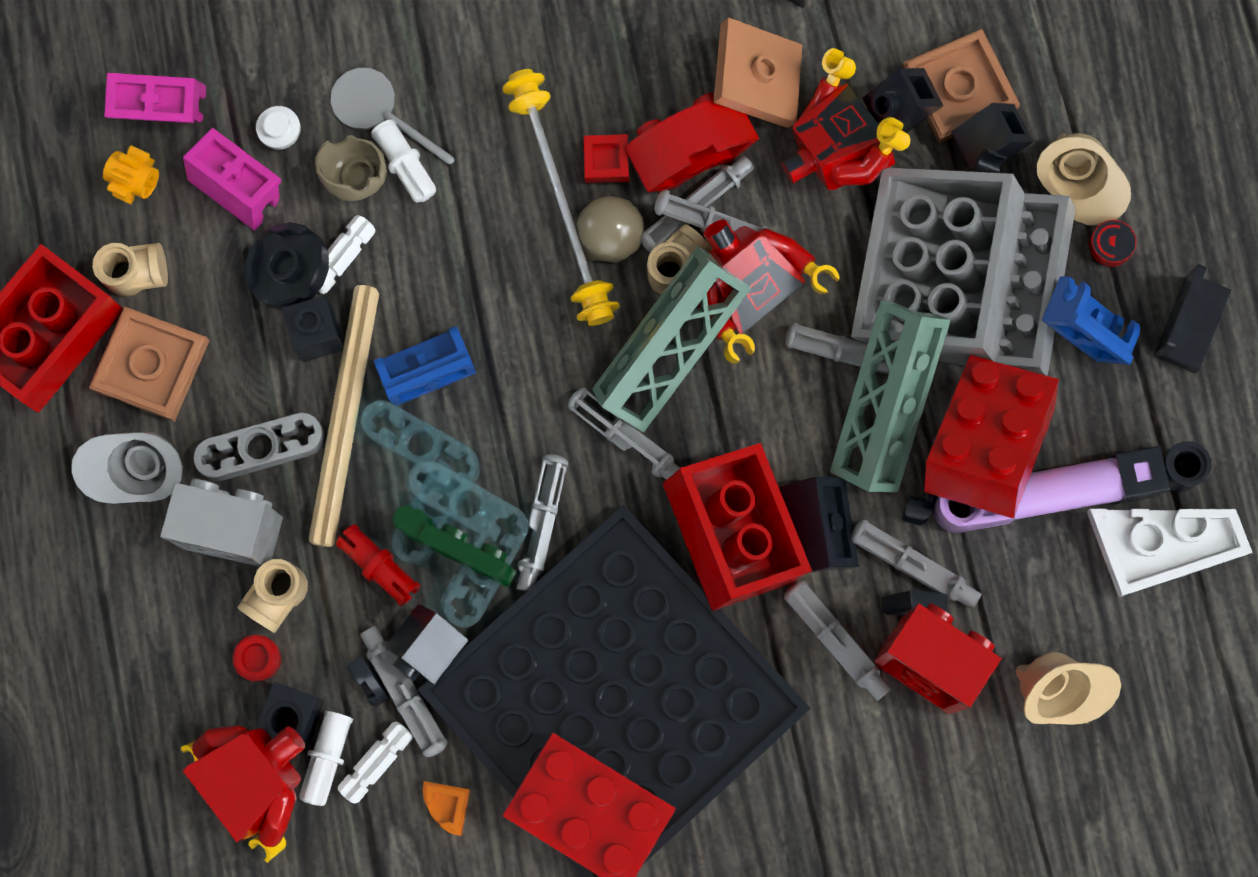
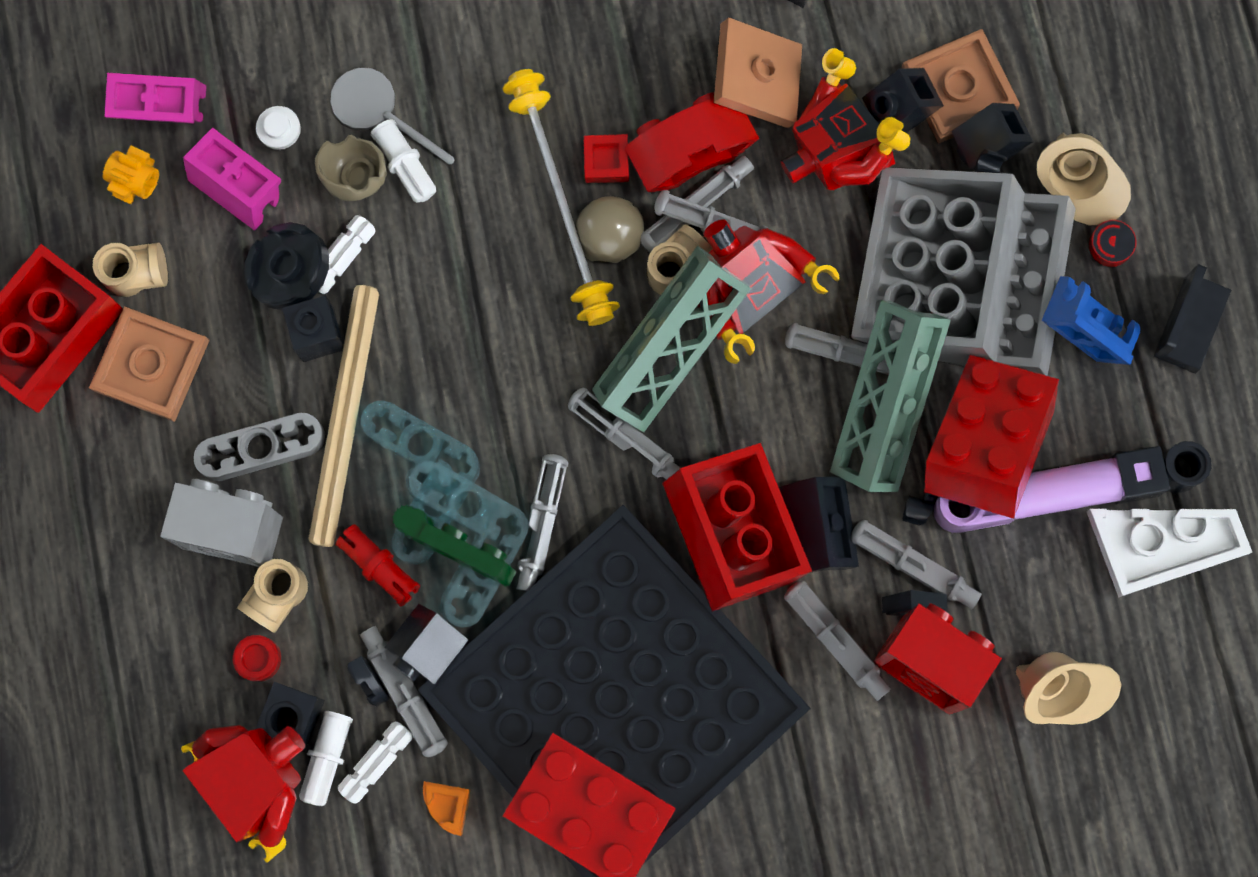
light grey piece [72,431,183,504] -> none
blue hinge [373,325,476,407] -> none

